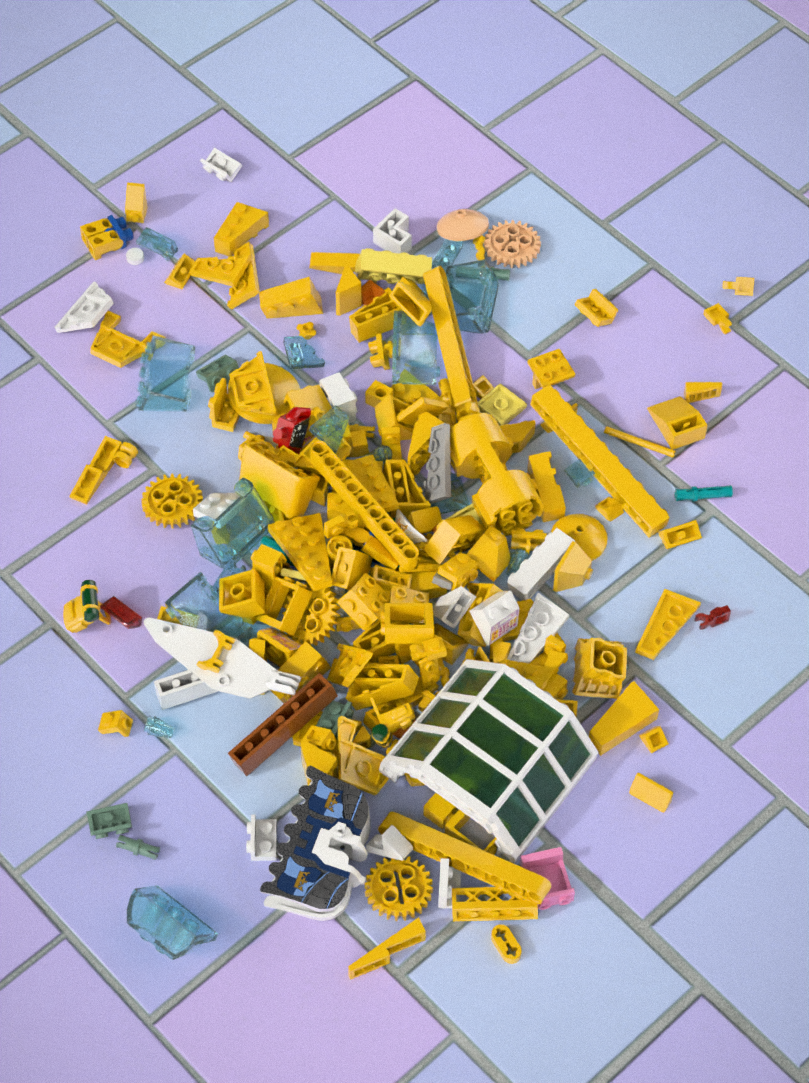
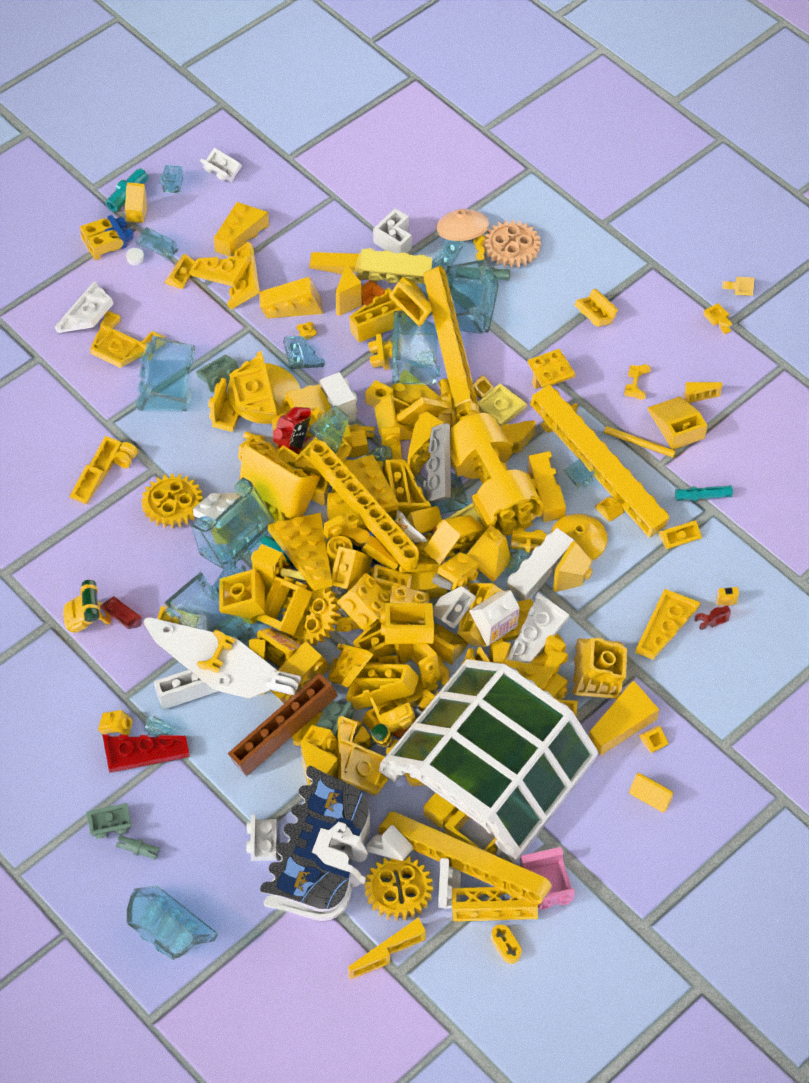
yellow plate [409,636,447,661] -> none
none -> red wing [102,734,190,773]
none -> teal piece [105,168,149,212]
none -> clear light blue brick [159,165,184,194]
none -> yellow piece [624,364,651,400]
none -> yellow plate [716,587,739,606]

